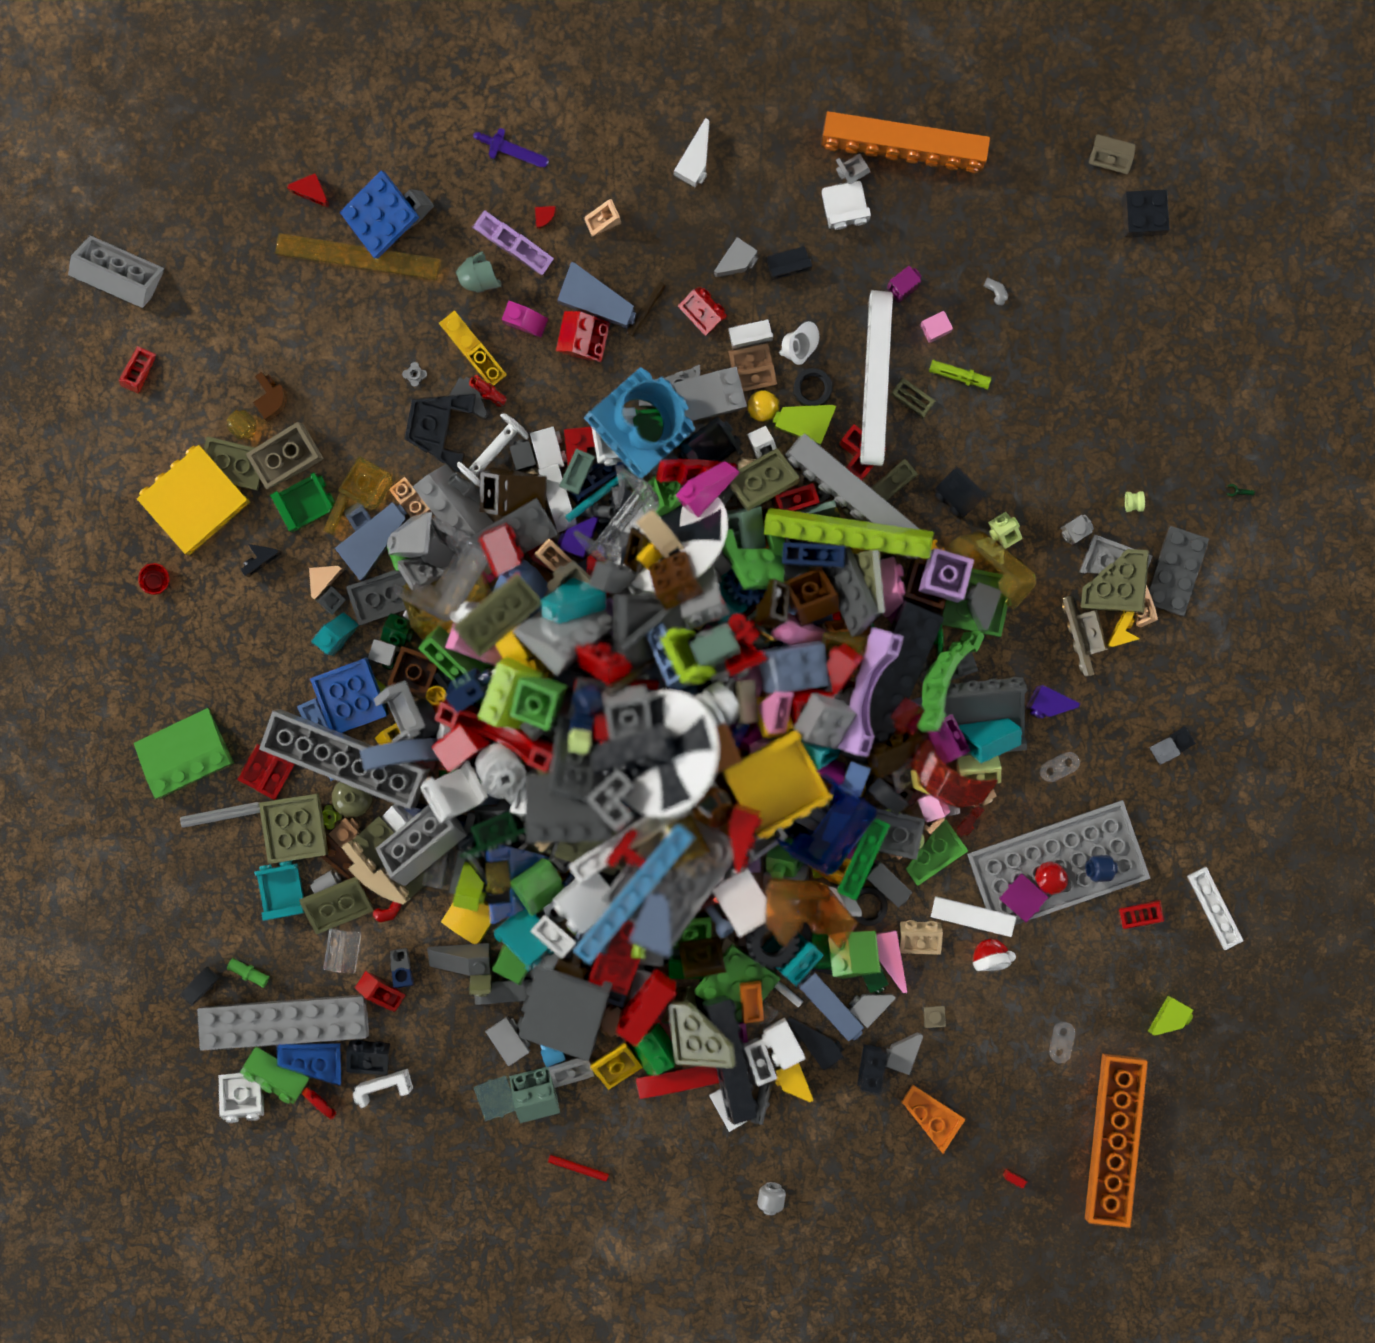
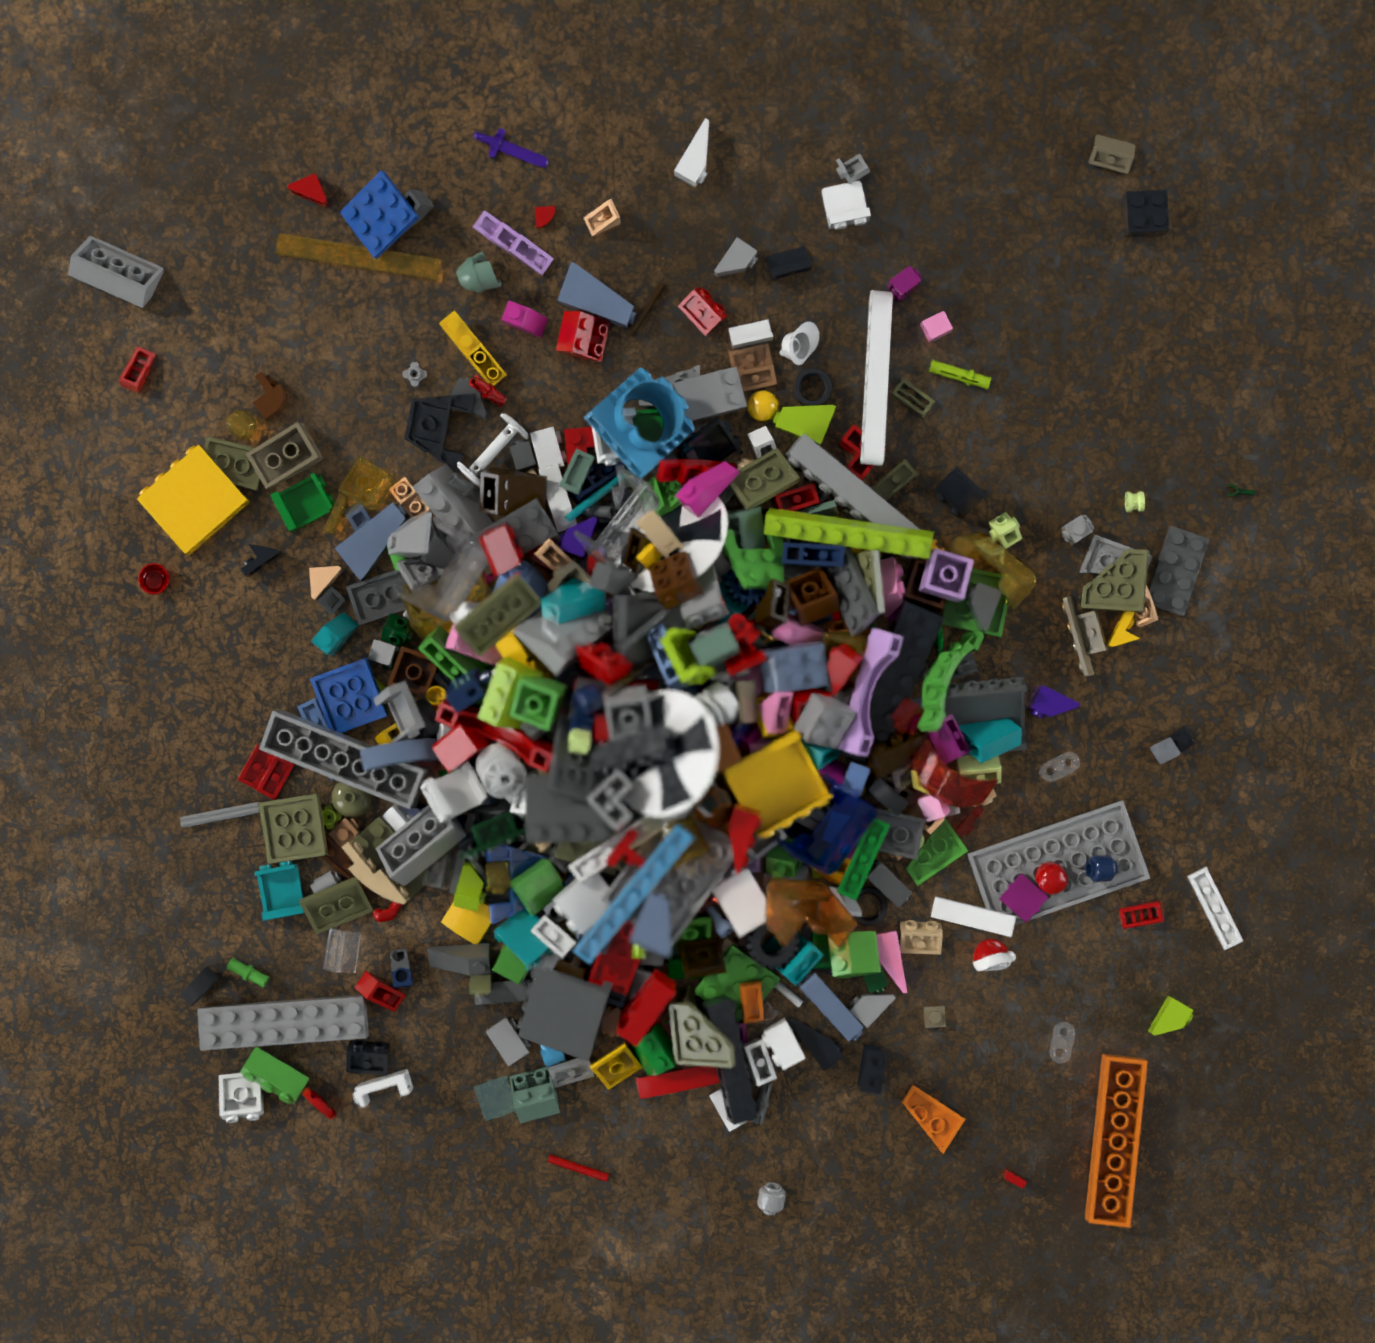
bright green slope [134,708,235,799] -> none
blue wing [277,1044,341,1086] -> none
yellow slope [775,1062,813,1102] -> none
orange brick [821,111,990,173] -> none
light grey slope [886,1032,923,1075] -> none
light grey arm [983,277,1008,305] -> none

